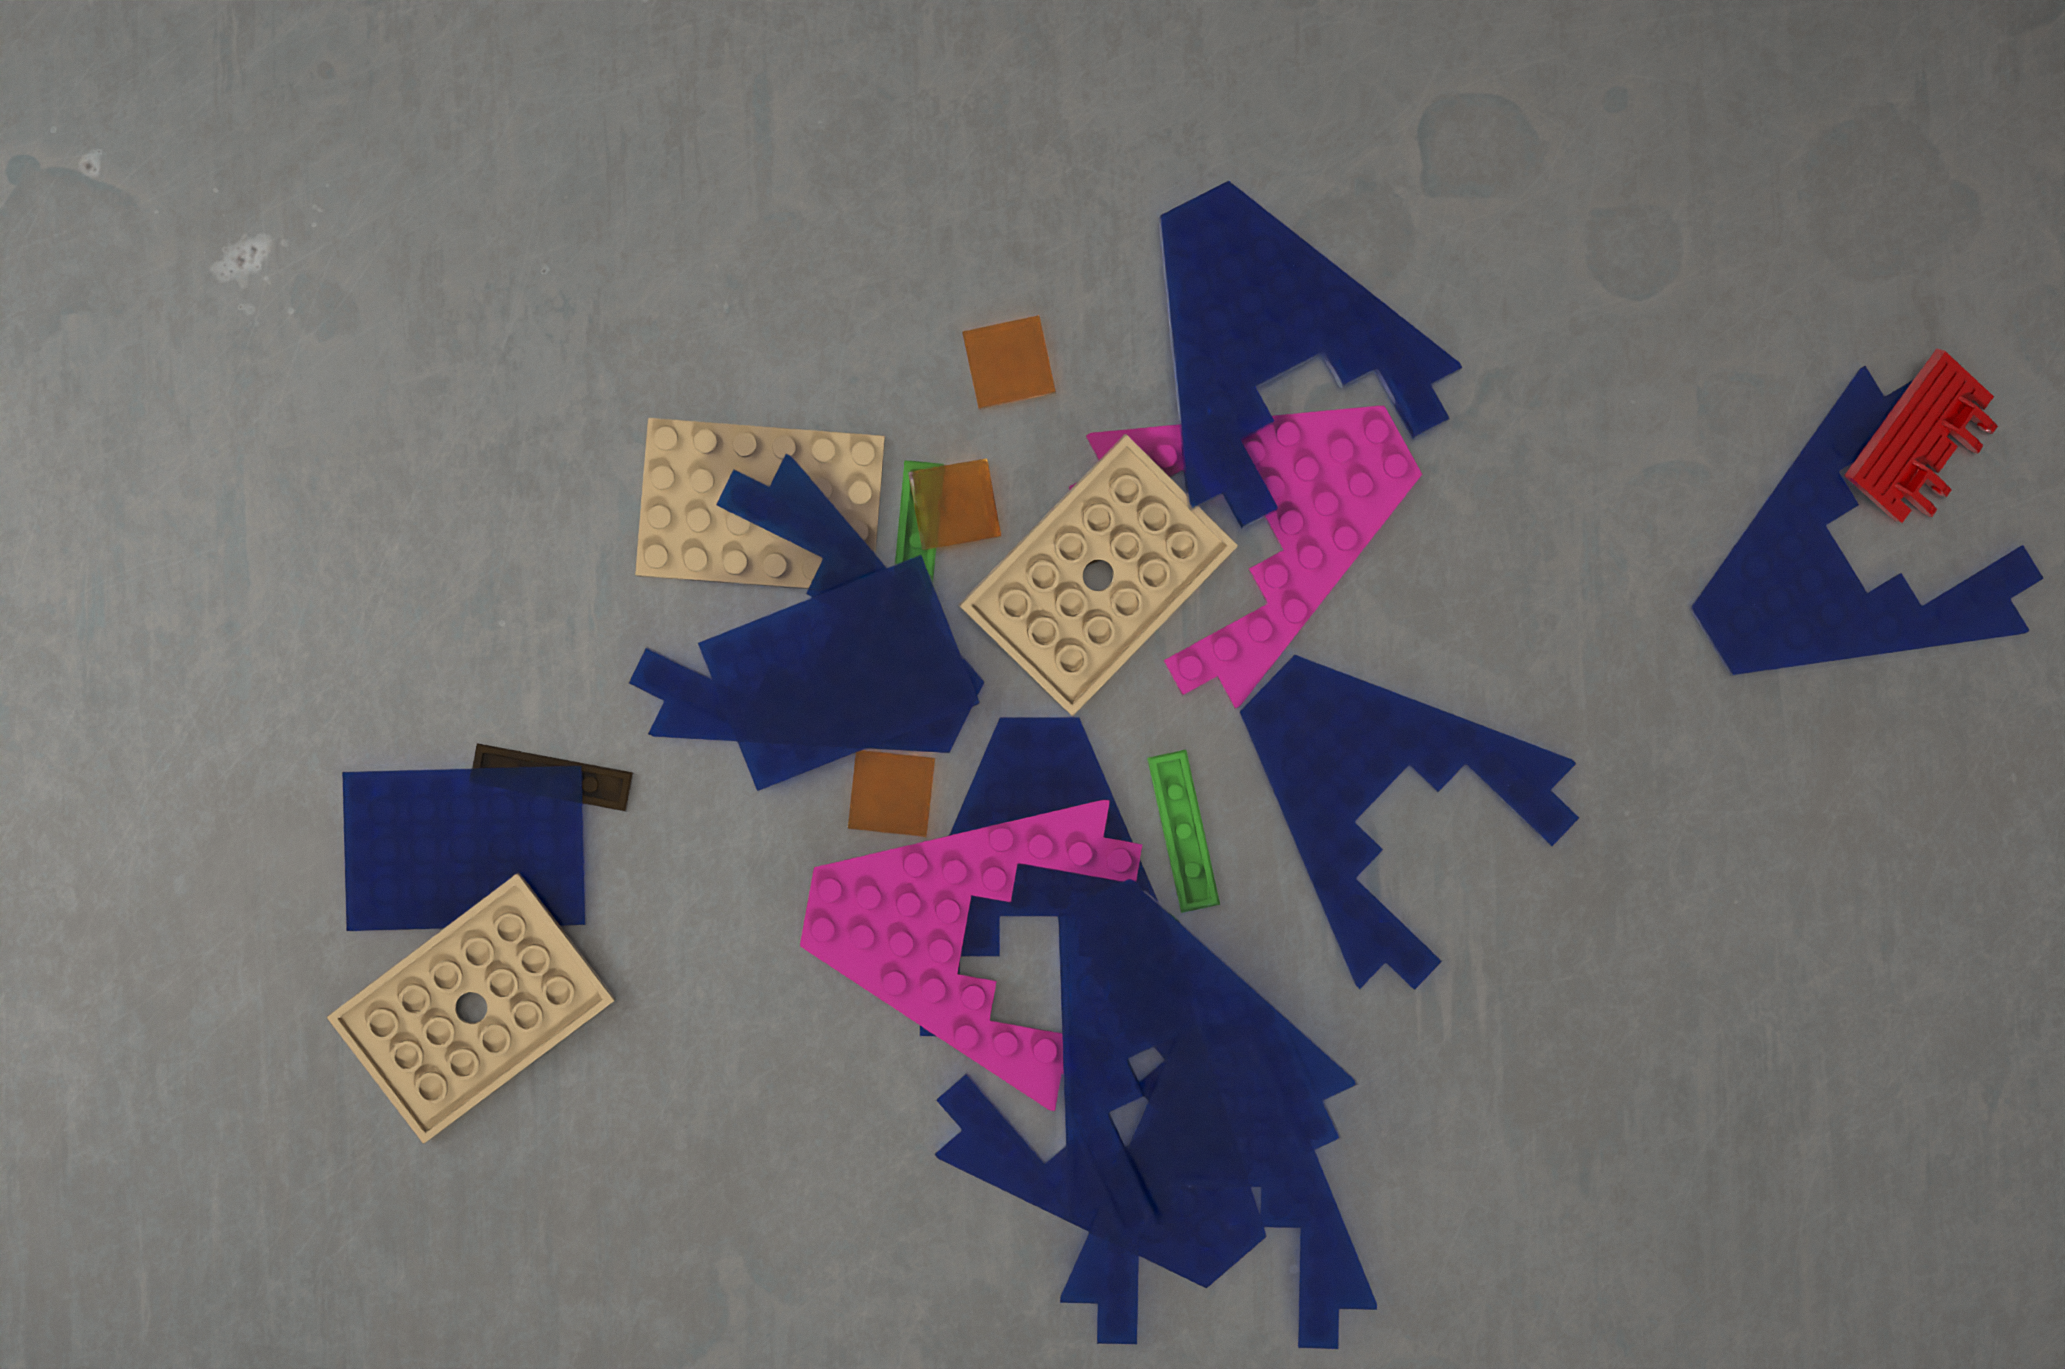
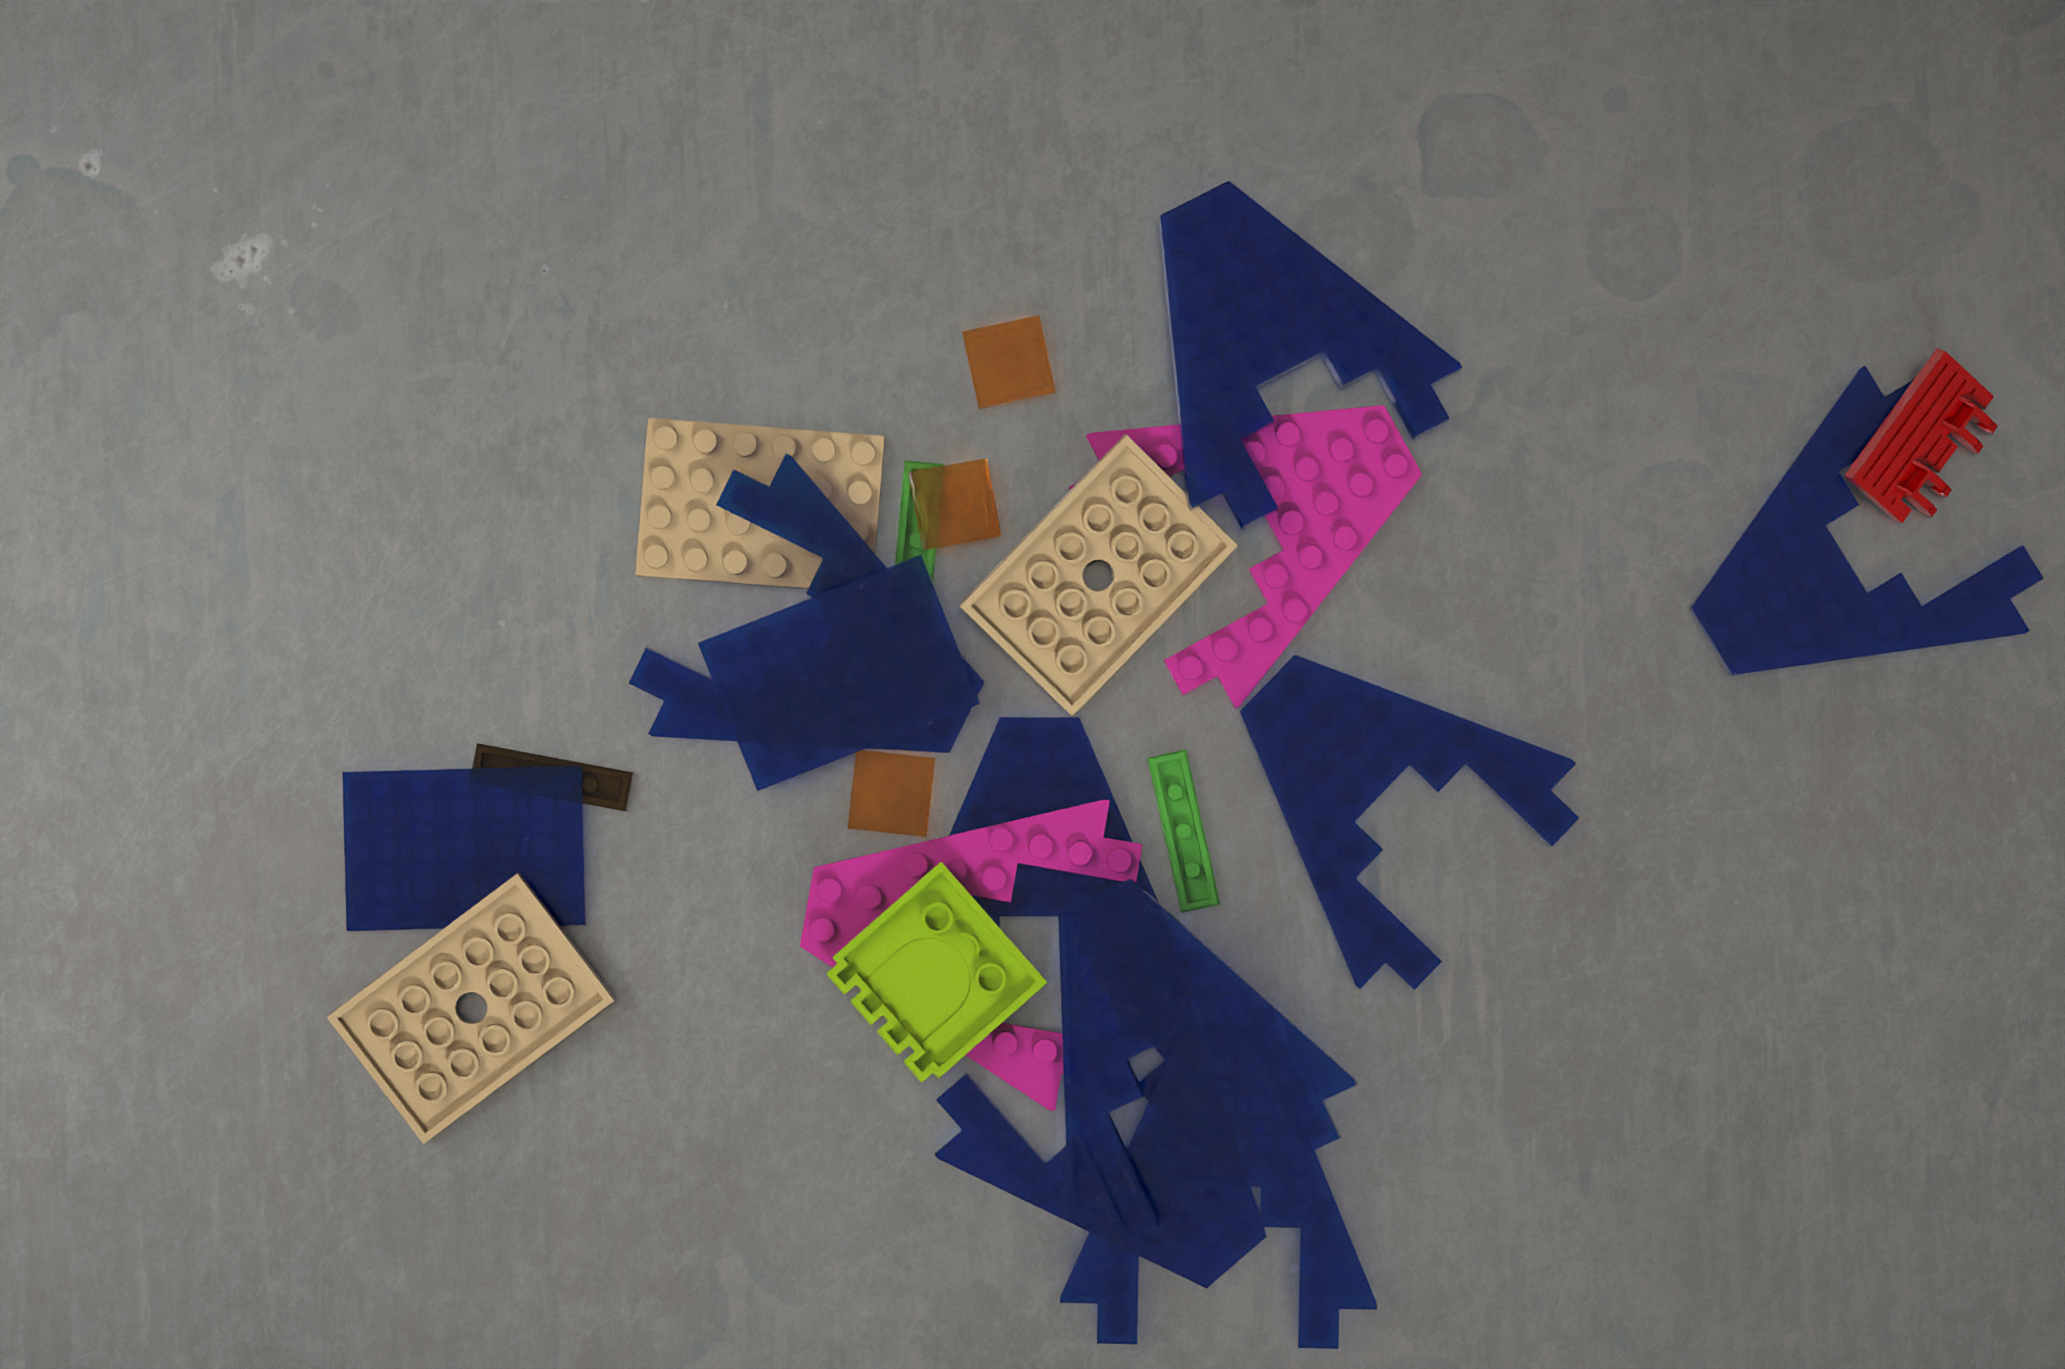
none -> lime hinge [826,862,1048,1083]

